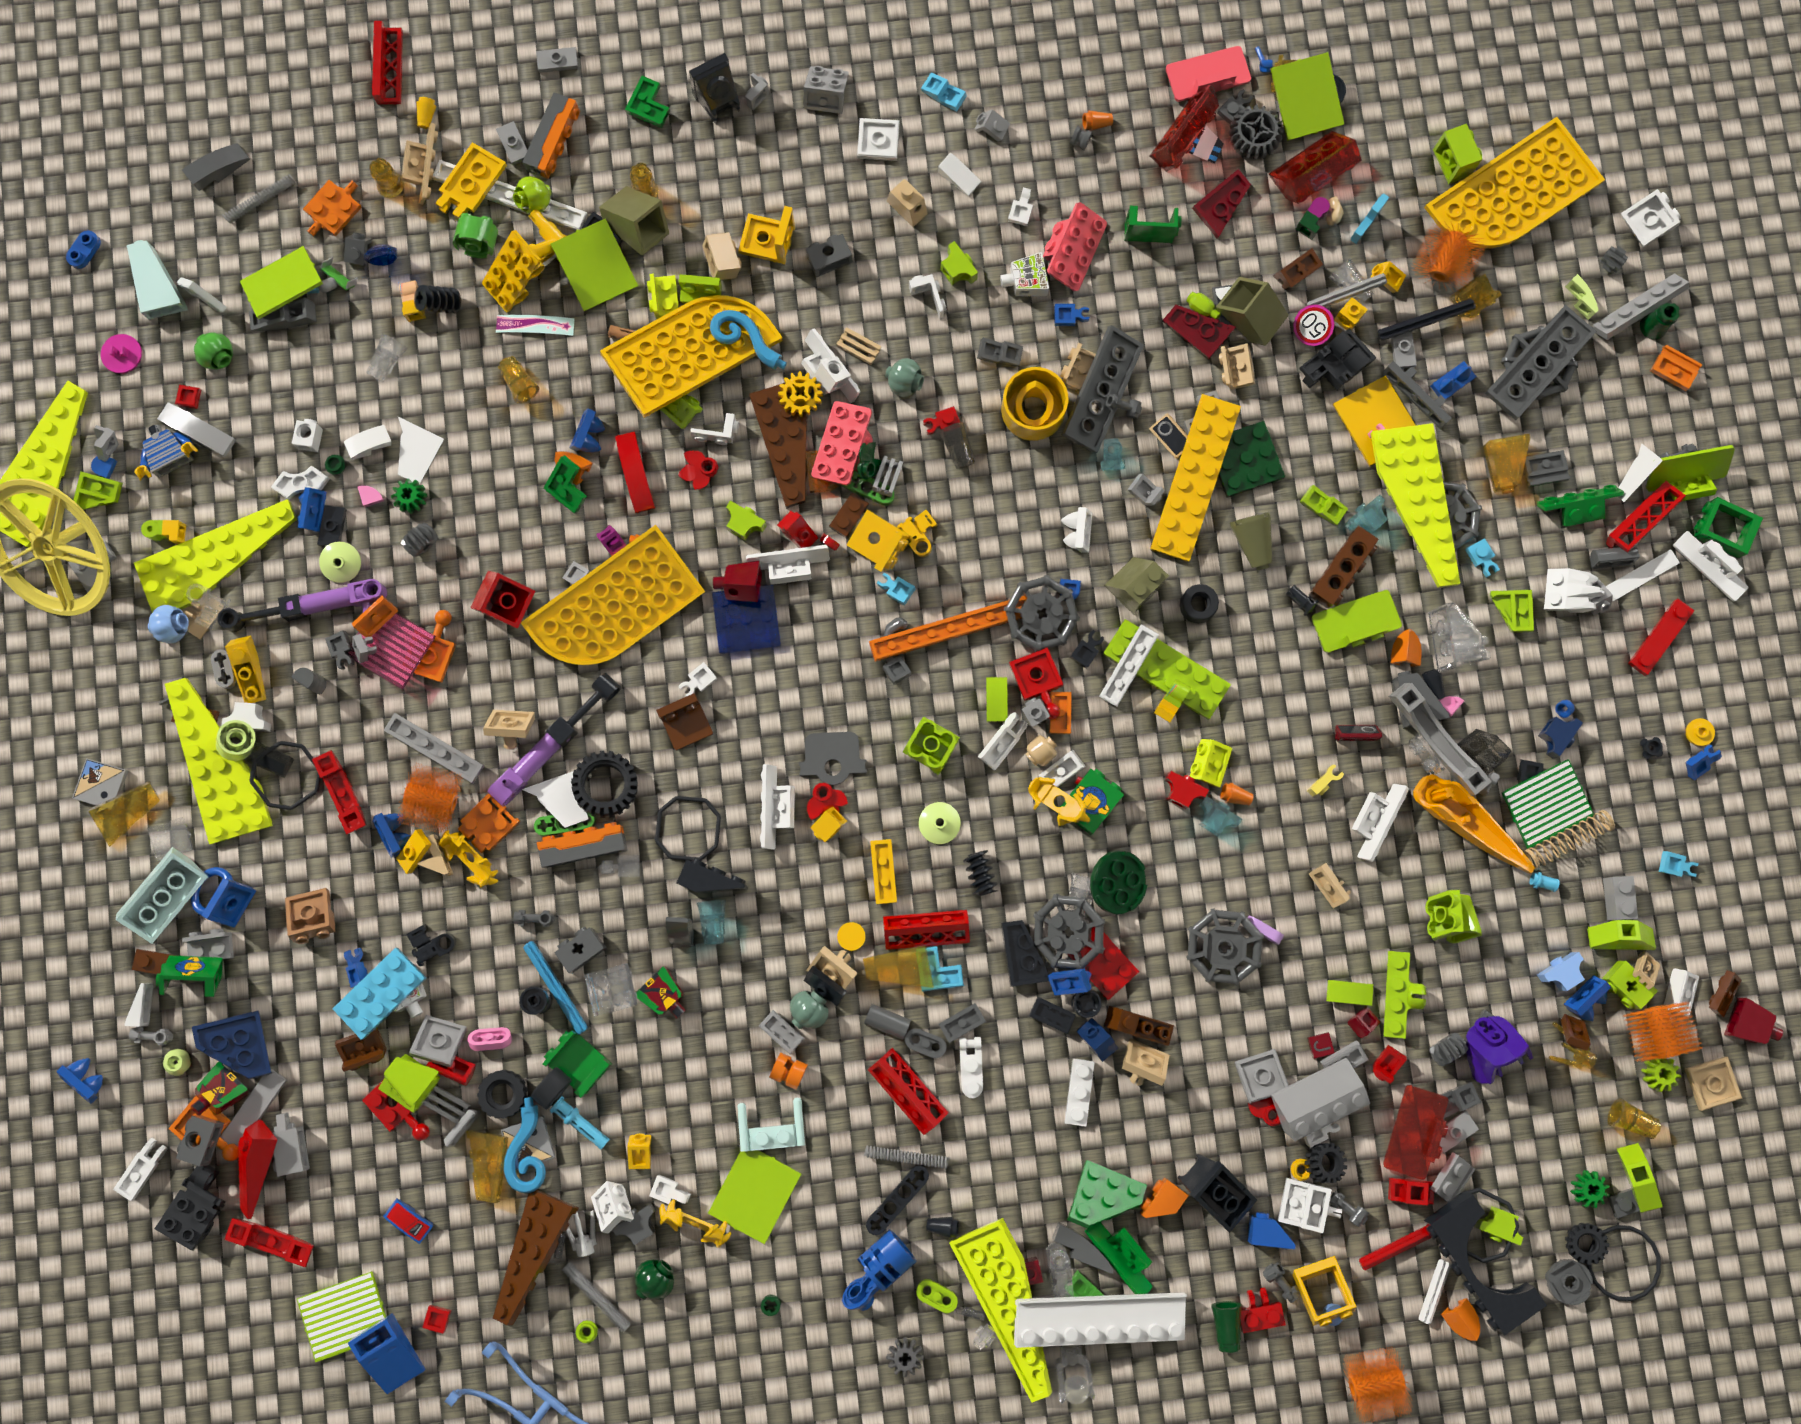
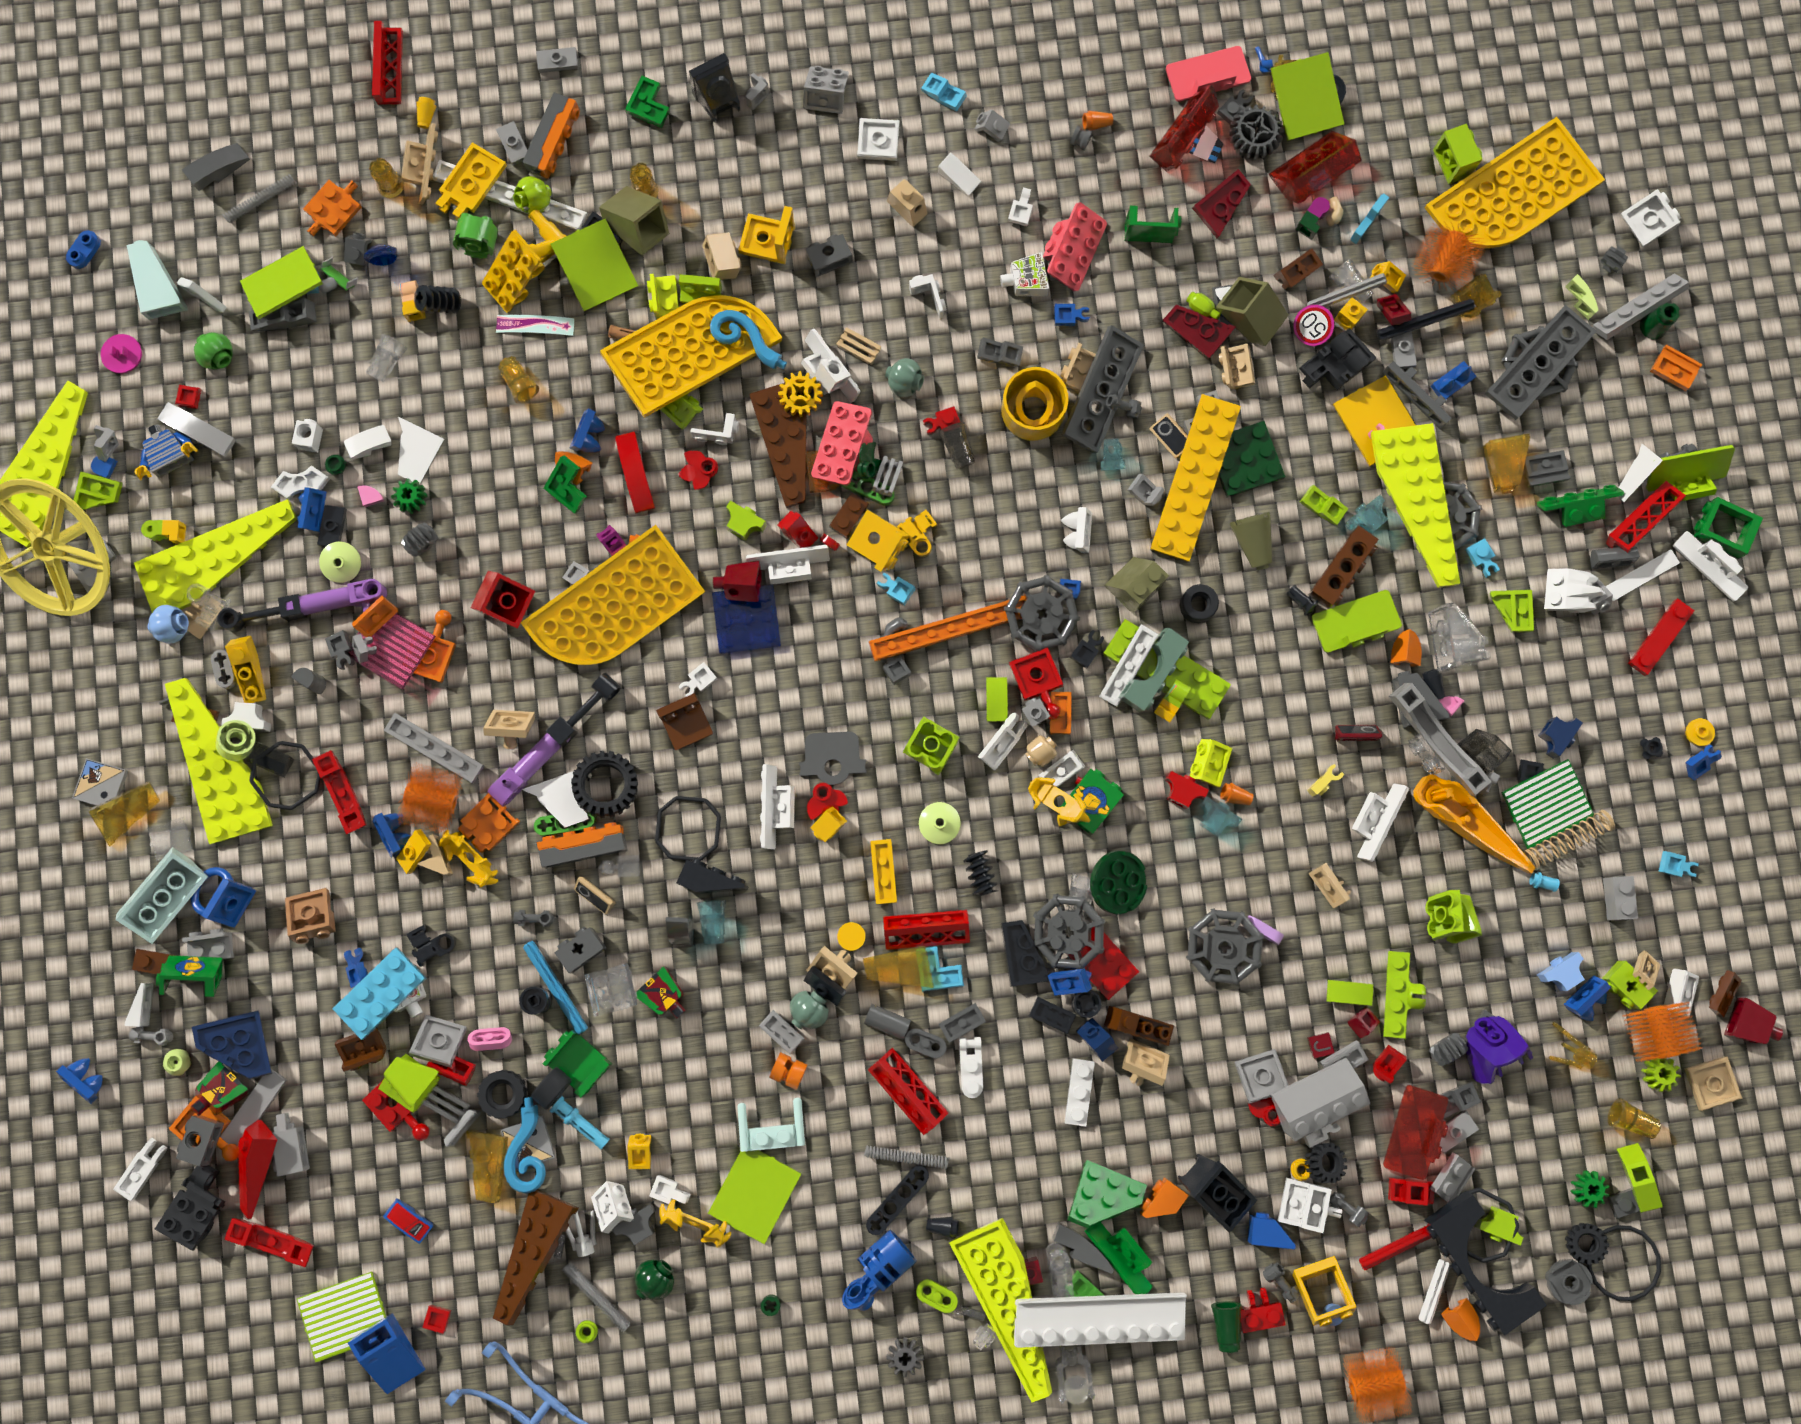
lime brick [940,241,978,285] -> none
blue hinge [1555,700,1575,718] -> none
reddish brown plate [1561,1014,1591,1051] -> none
lime slope [1587,920,1656,950] -> none
none -> slope [574,876,616,915]
none -> sand green arch [1118,628,1189,712]
none -> dark red plate [1377,294,1412,325]

